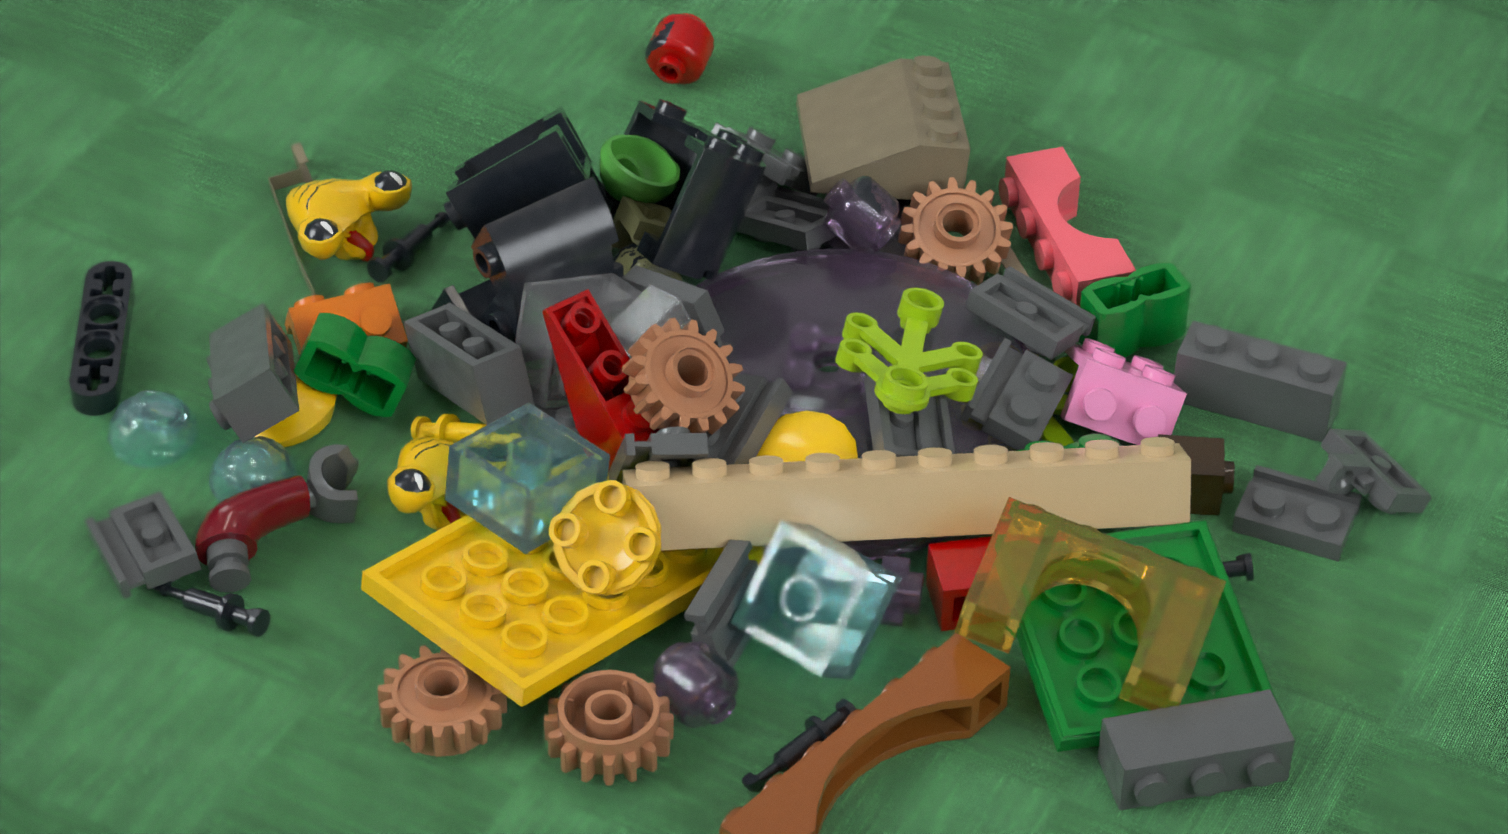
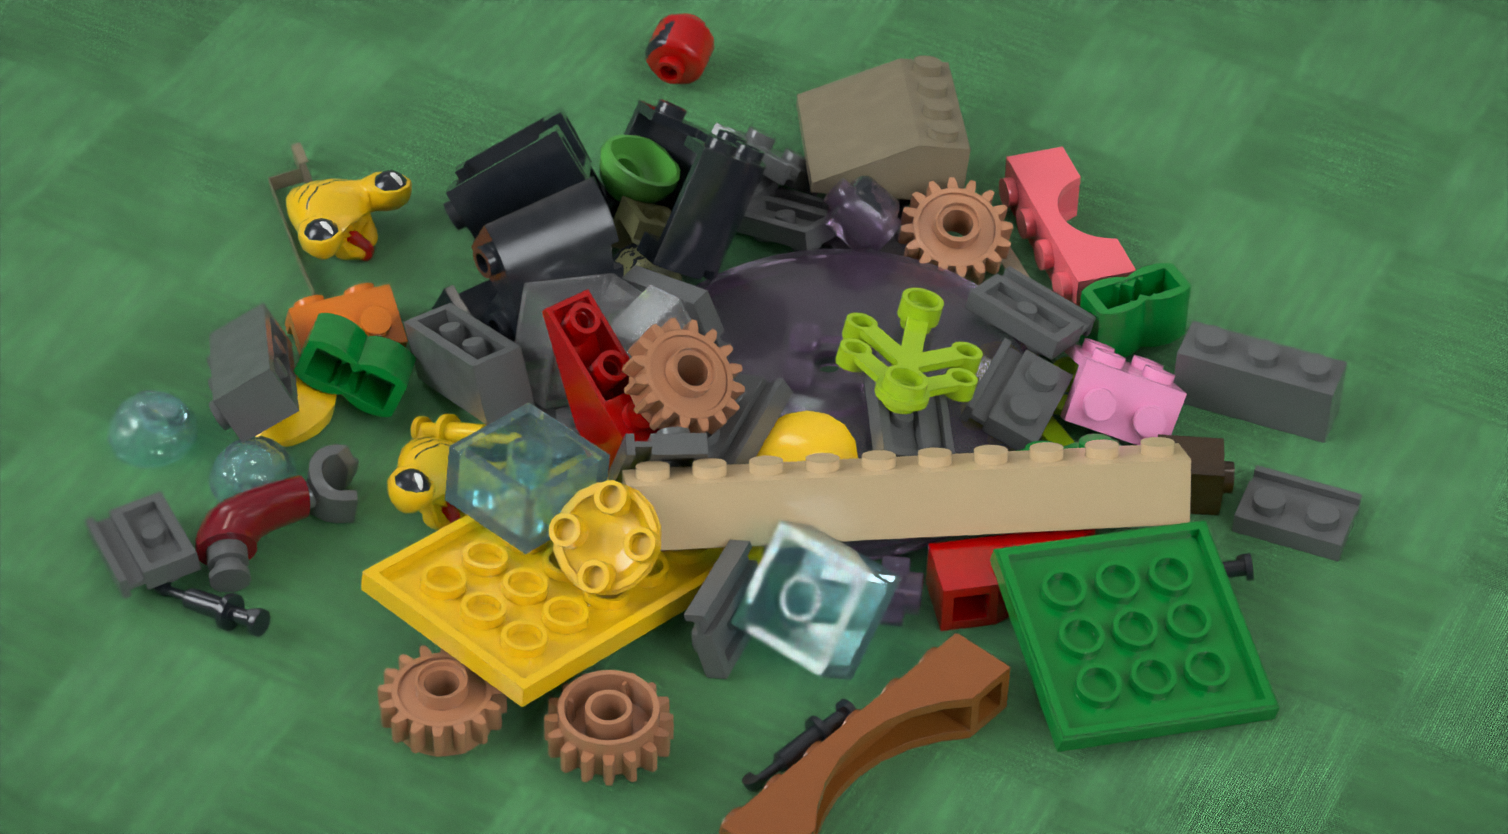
black beam [69,261,135,416] -> none
black piece [367,211,451,283] -> none
clear purple head [653,641,739,728] -> none
clear yellow arch [954,497,1226,710] -> none
dark grey brick [1097,689,1295,811] -> none
dark grey hinge [1315,428,1431,514] -> none

